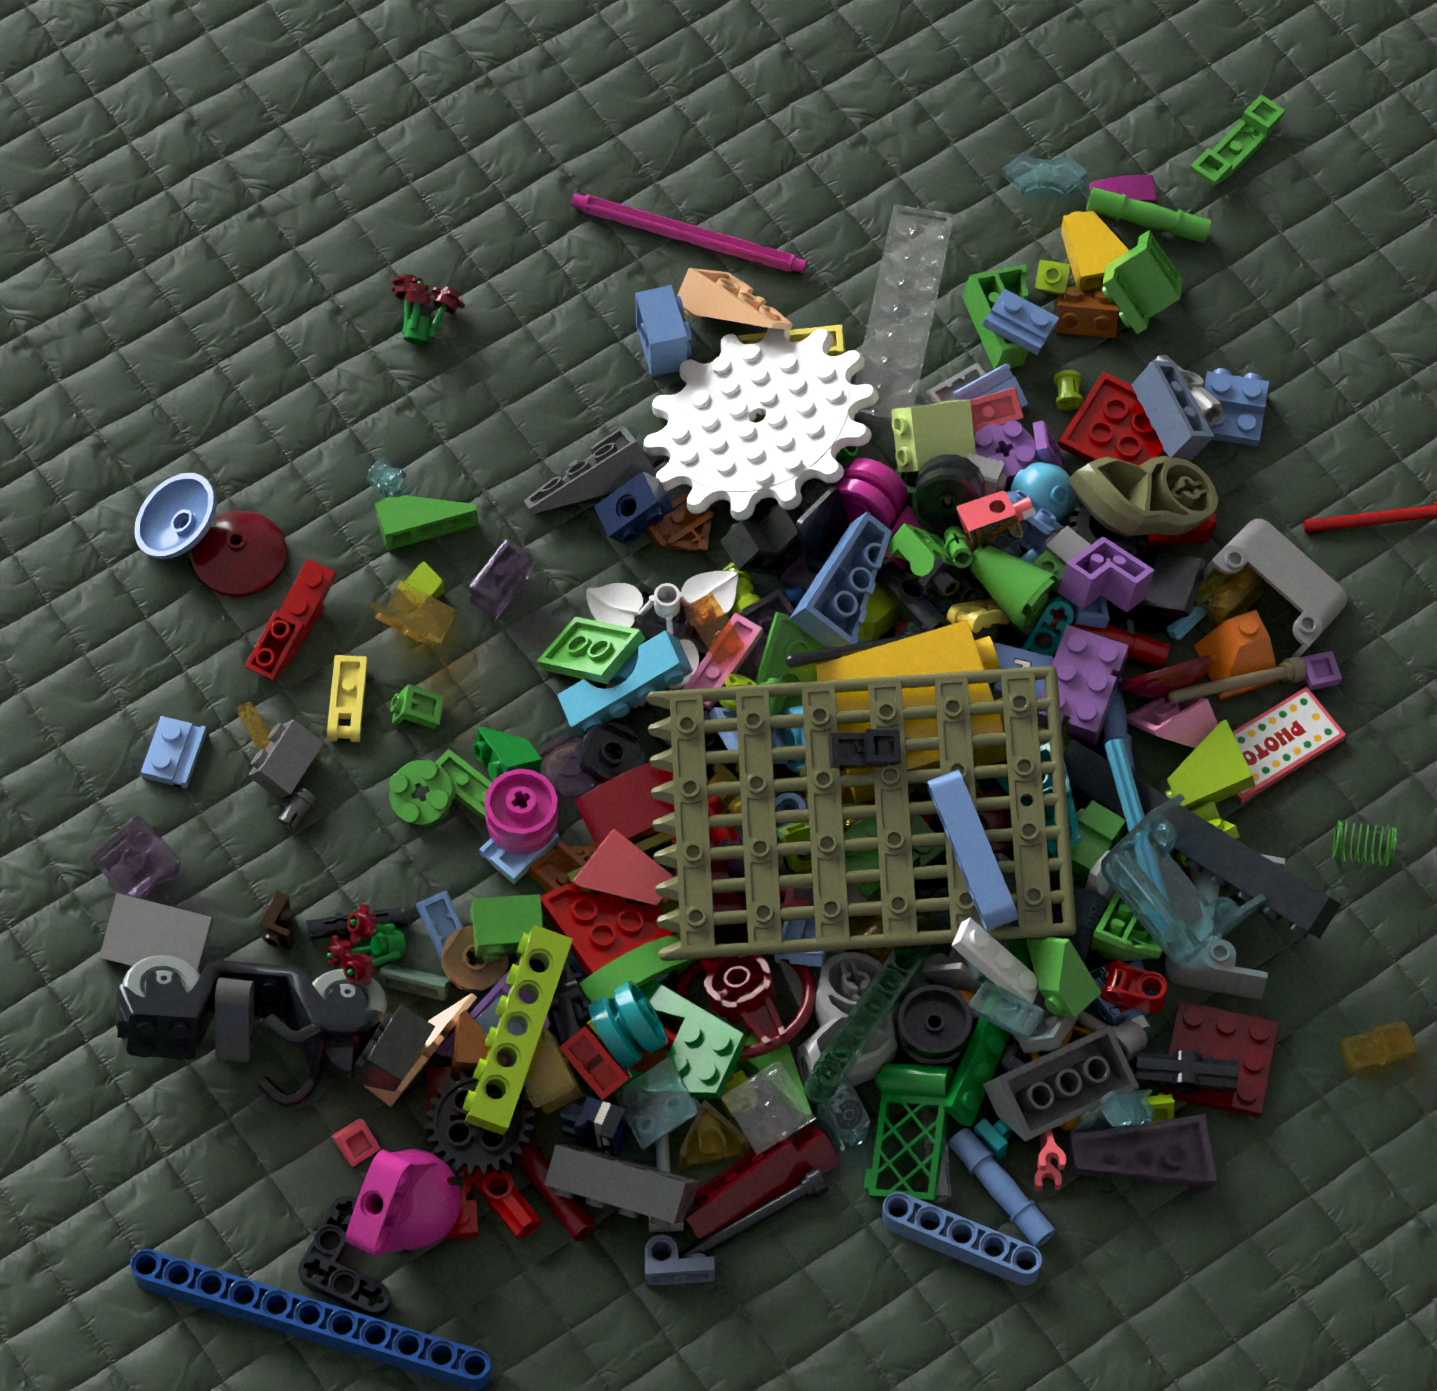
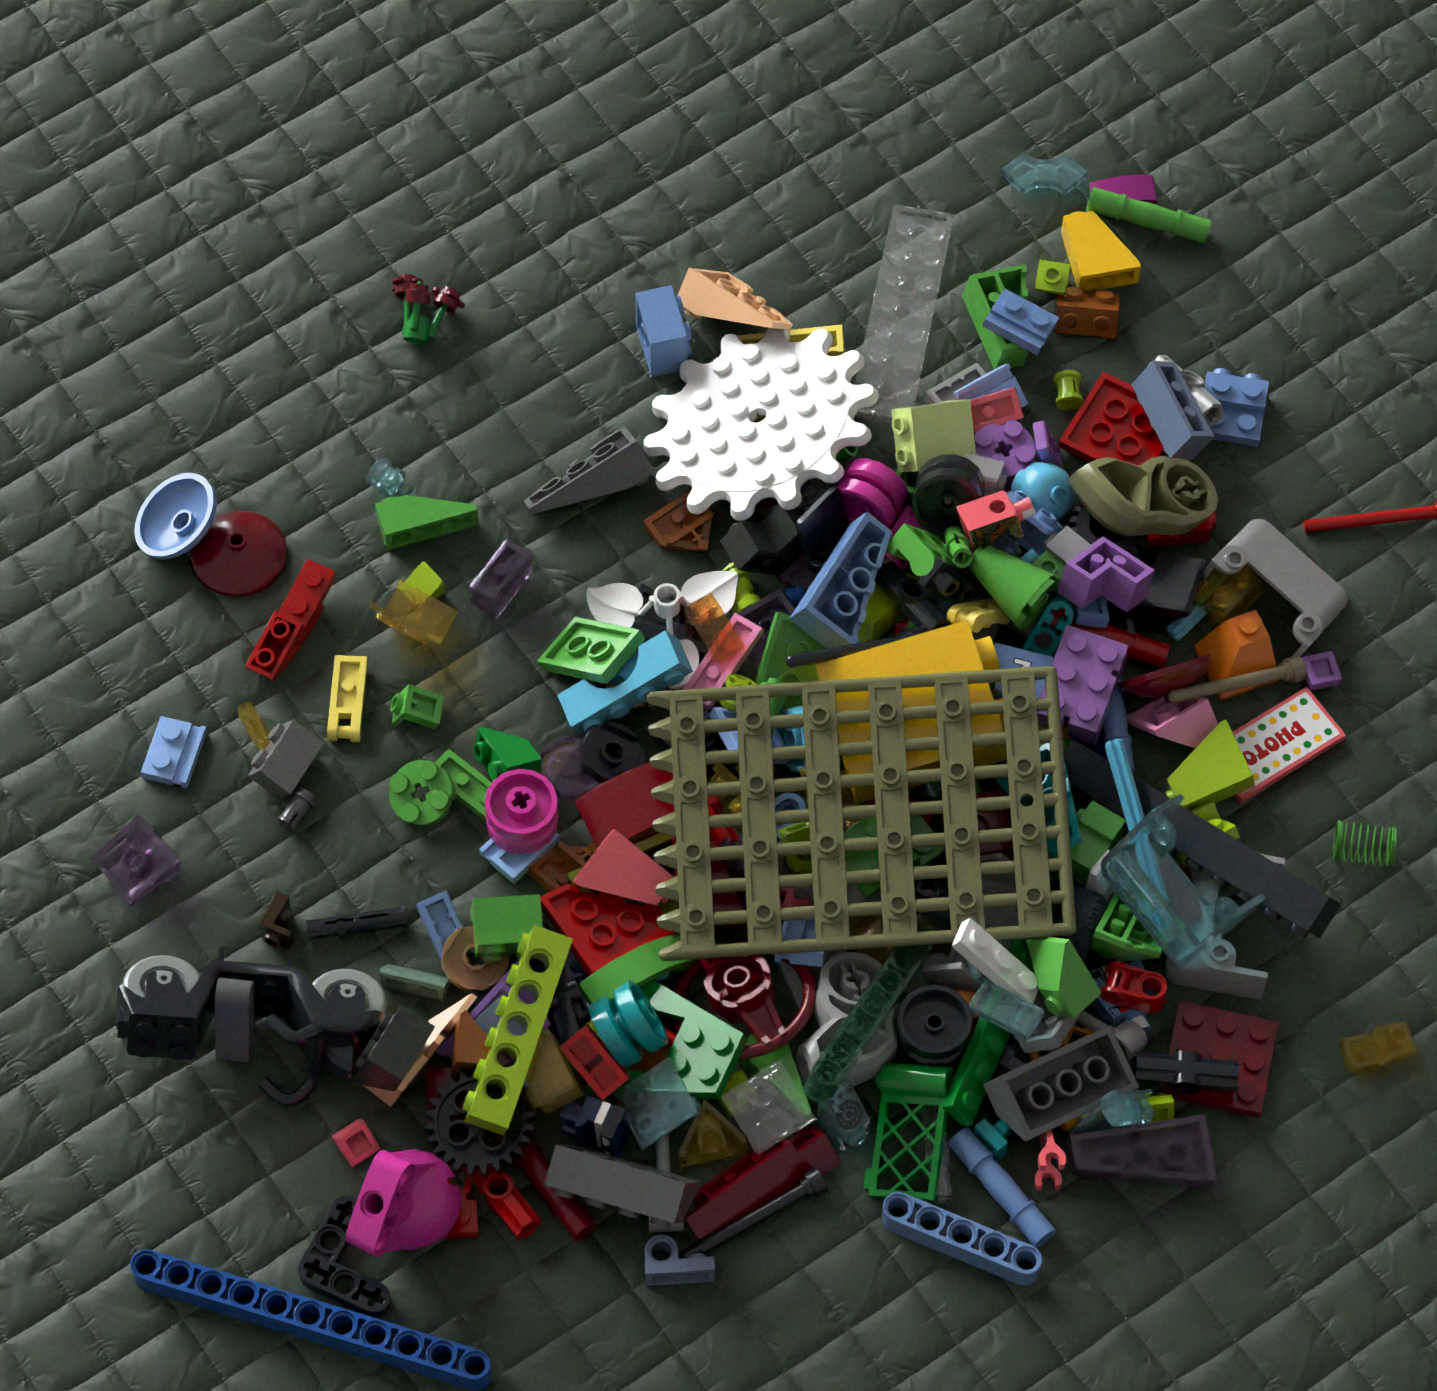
light grey tile [99,893,214,973] -> none
dark red plant [326,904,406,986] -> none
dark pink piece [571,194,807,274] -> none
dark blue brick [594,471,673,544] -> none
black slope [828,729,901,769] -> none
medium blue beam [927,770,1019,931] -> none
bright green bracket [1102,230,1183,334] -> none
bright green slope [1190,94,1286,186] -> none

